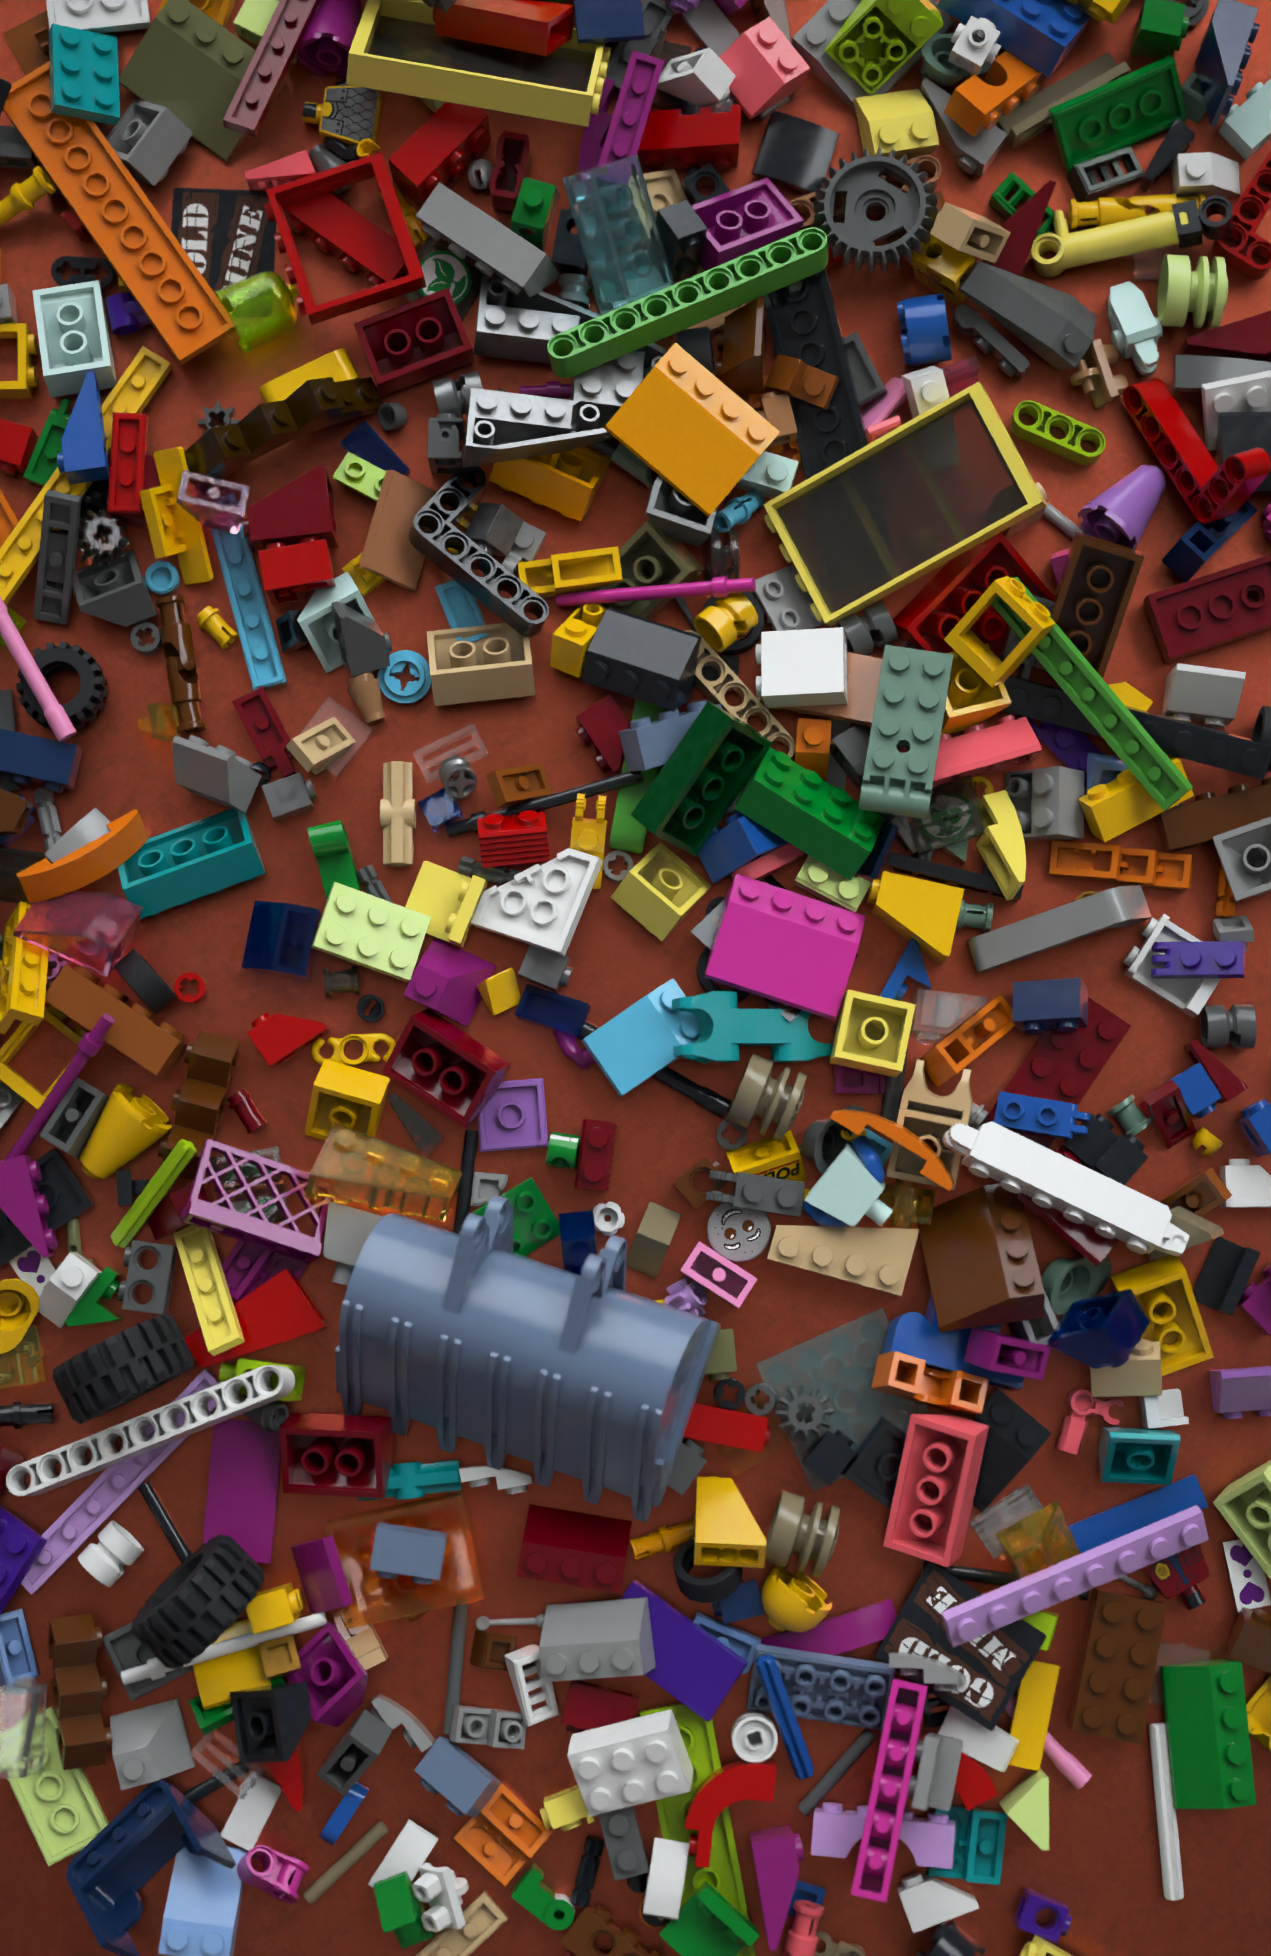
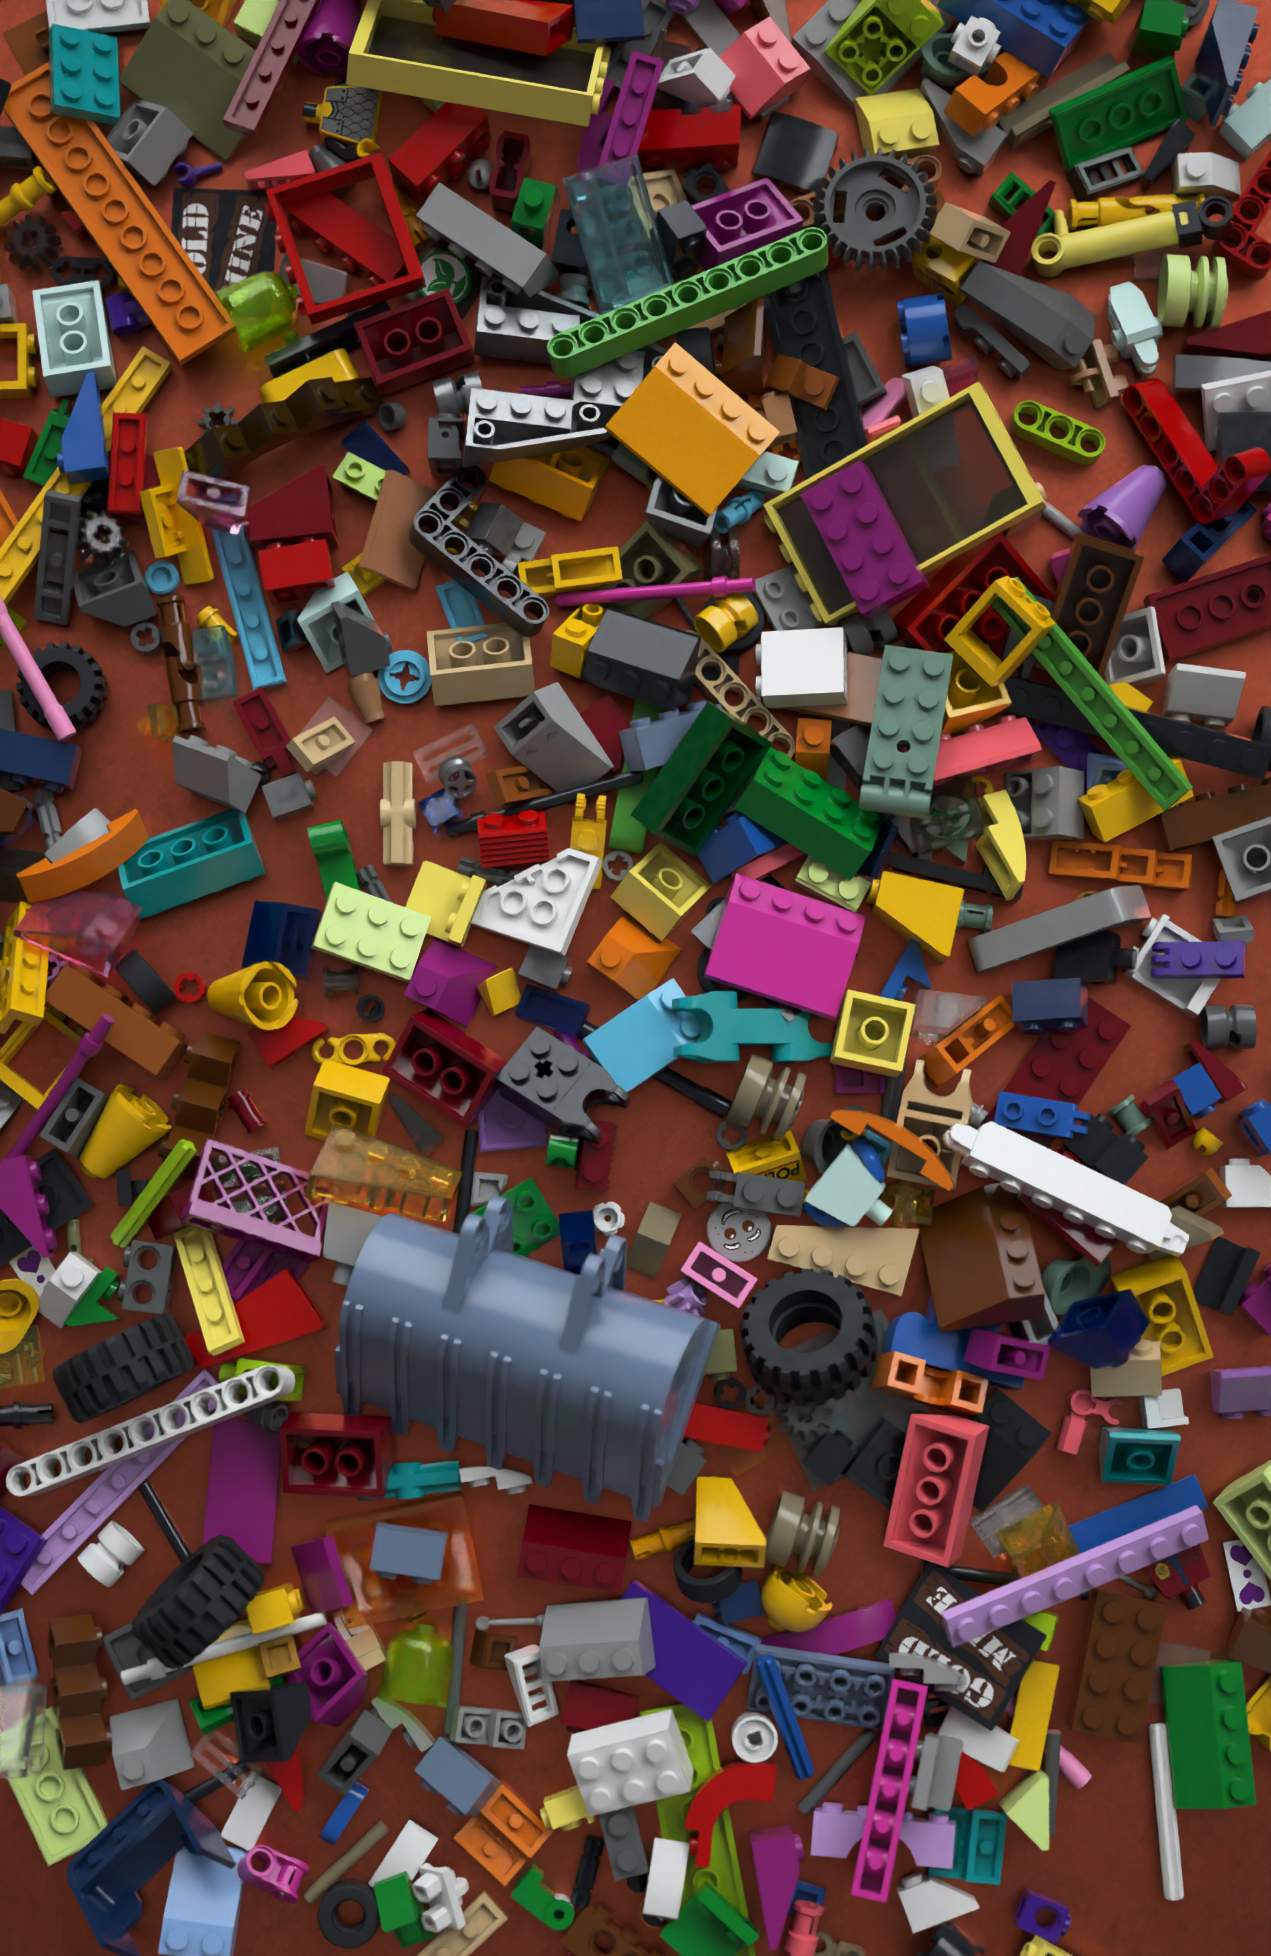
none -> clear smoke gear [3,214,62,274]
none -> dark purple hand [173,162,223,188]
none -> clear light blue slope [192,625,238,701]
none -> yellow cone [207,961,298,1031]
none -> black hinge [264,301,391,379]
none -> light grey slope [275,254,350,305]
none -> black tyre [317,1879,381,1949]
none -> clear neon green cylinder [378,1623,453,1708]
none -> light grey slope [493,682,614,792]
none -> brick [496,1026,631,1144]
none -> orange slope [587,912,682,1001]
none -> black tyre [740,1269,878,1407]
none -> magenta brick [800,460,930,619]
none -> dark grey bar [1045,1729,1061,1835]
none -> black torso [1053,930,1137,987]
none -> white slope [1105,607,1166,686]

